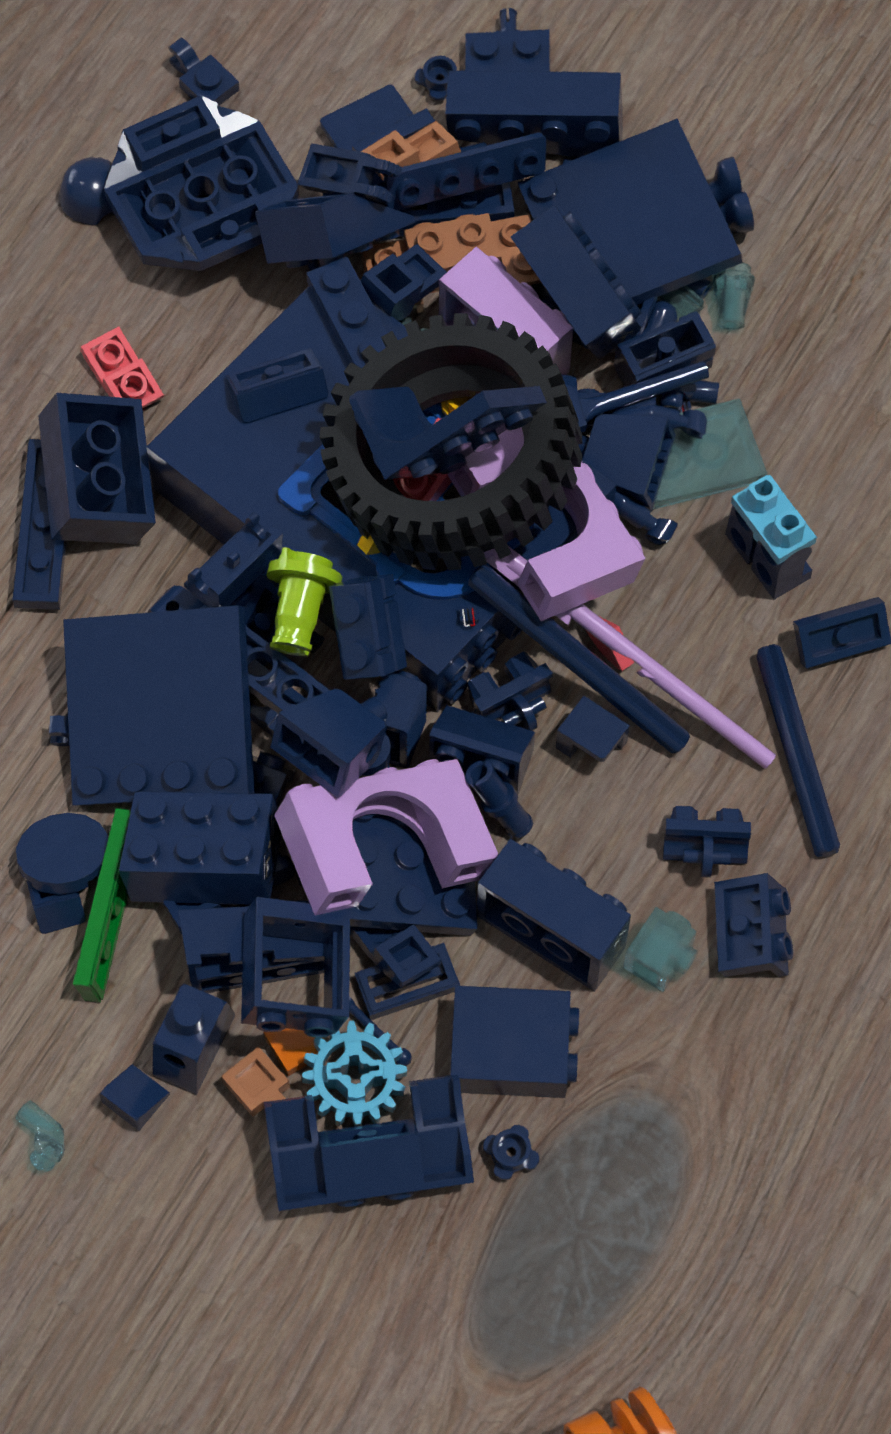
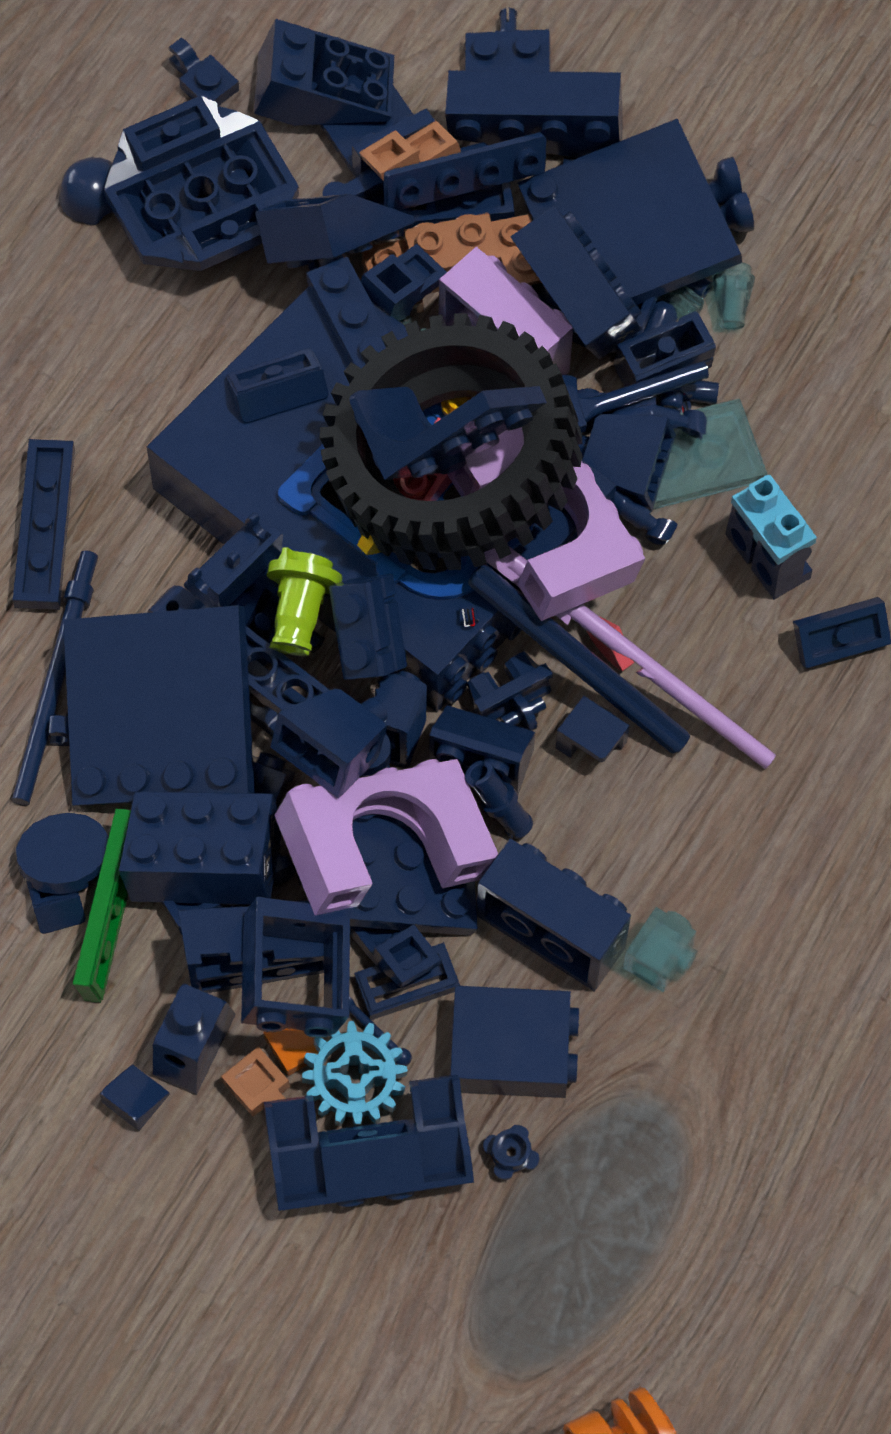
clear light blue arm [16,1100,64,1172] -> none
dark blue brick [38,393,156,544] -> none
coral slope [80,327,164,409] -> none
dark blue hinge [297,143,402,204] -> none
dark blue plate [415,56,457,101] -> none
dark blue hips [663,806,751,878] -> none
dark blue bracket [714,873,793,977] -> none
dark blue axle [756,644,840,858] -> none
none -> dark blue bar [12,550,98,806]
none -> dark blue slope [254,18,395,126]

